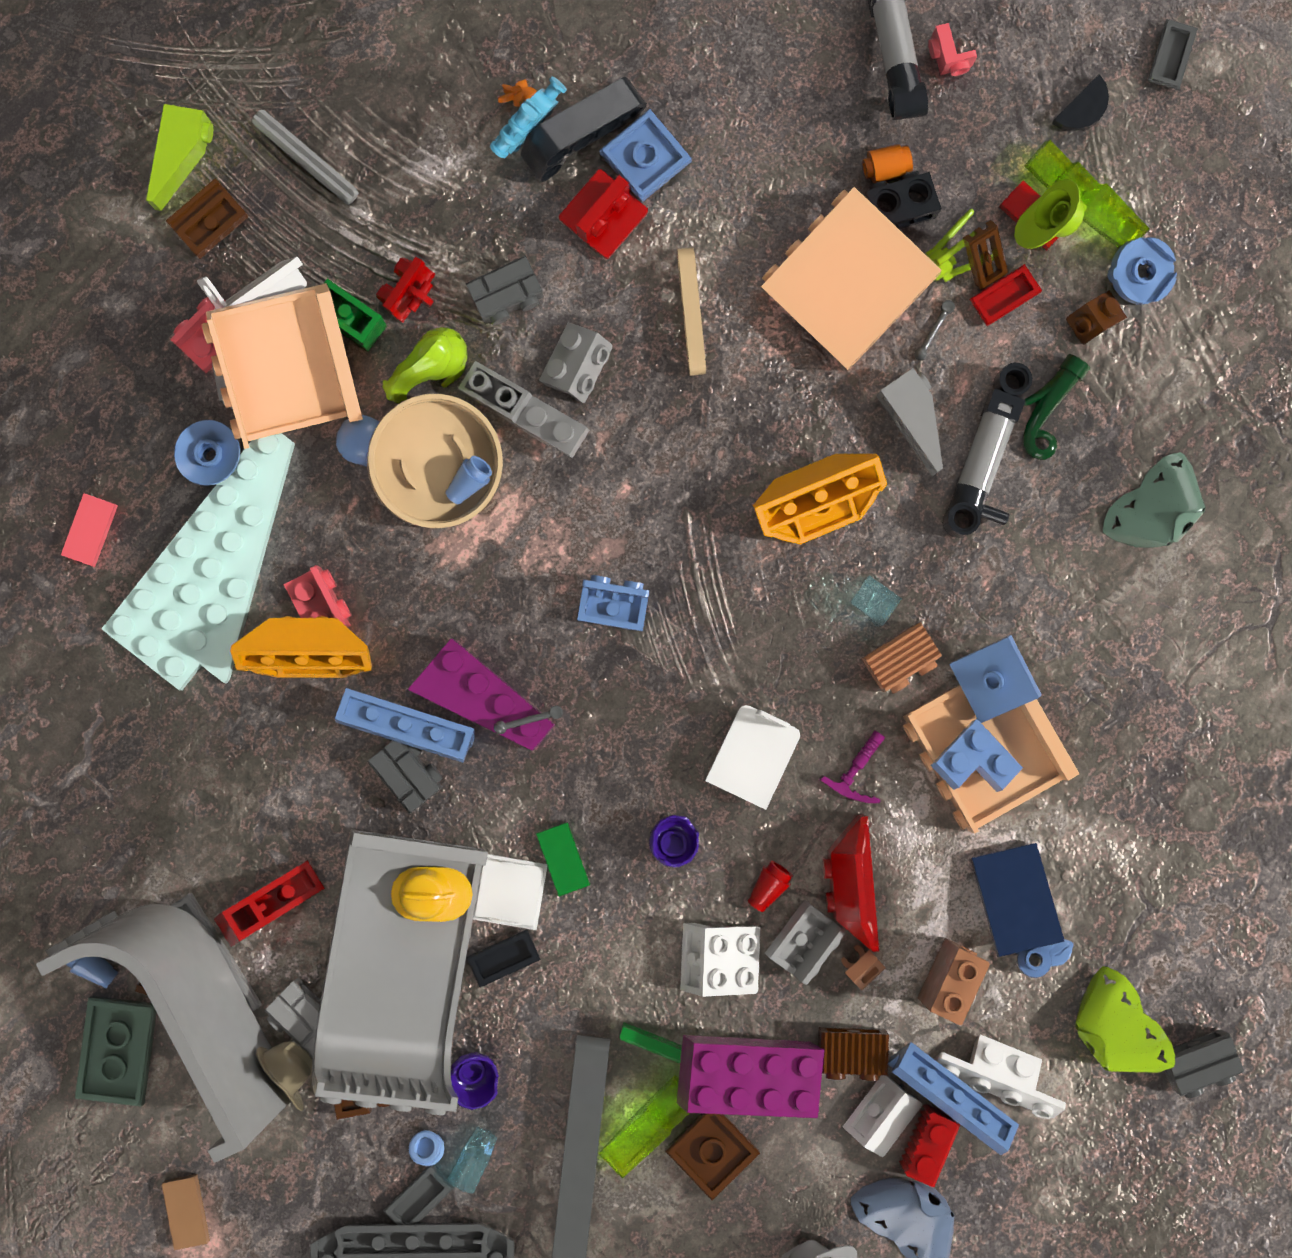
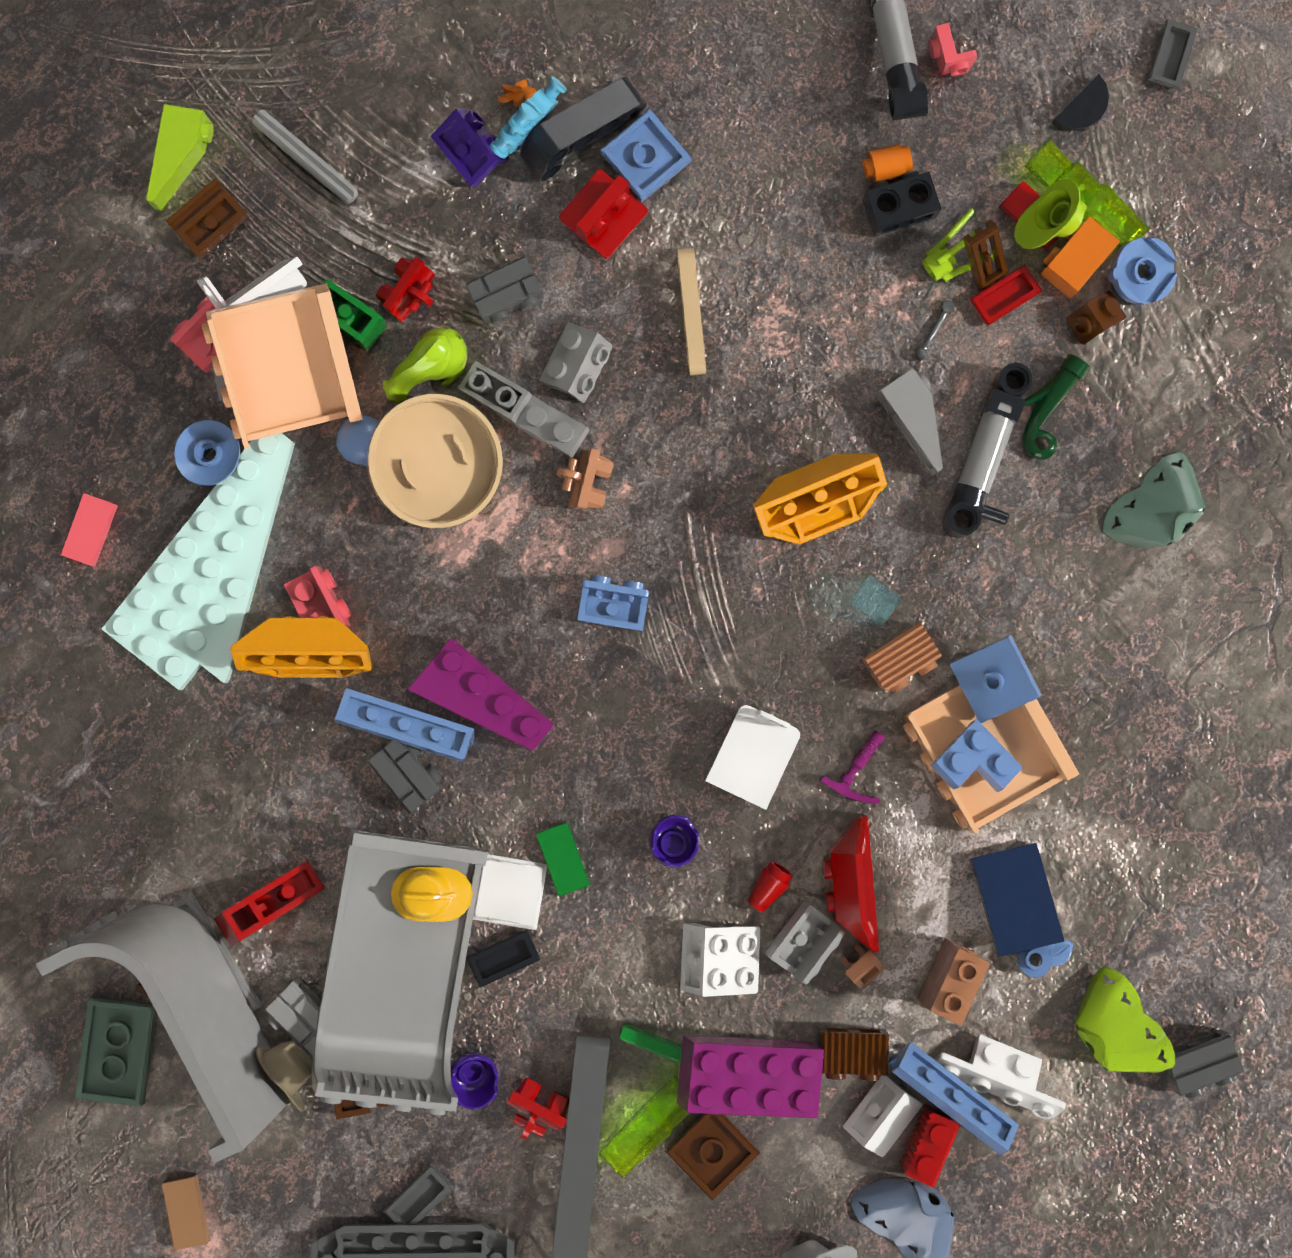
medium blue cone [66,957,118,989] -> none
light blue tile [409,1130,444,1166] -> none
medium blue cone [446,456,492,504] -> none
clear light blue hinge [447,1127,497,1194] -> none
dark grey hinge [494,706,563,734] -> none
light nougat panel [761,187,942,370] -> none
none -> dark purple bracket [430,109,510,187]
none -> red hips [506,1078,569,1140]
none -> nougat hips [556,448,614,510]
none -> orange brick [1041,217,1121,299]

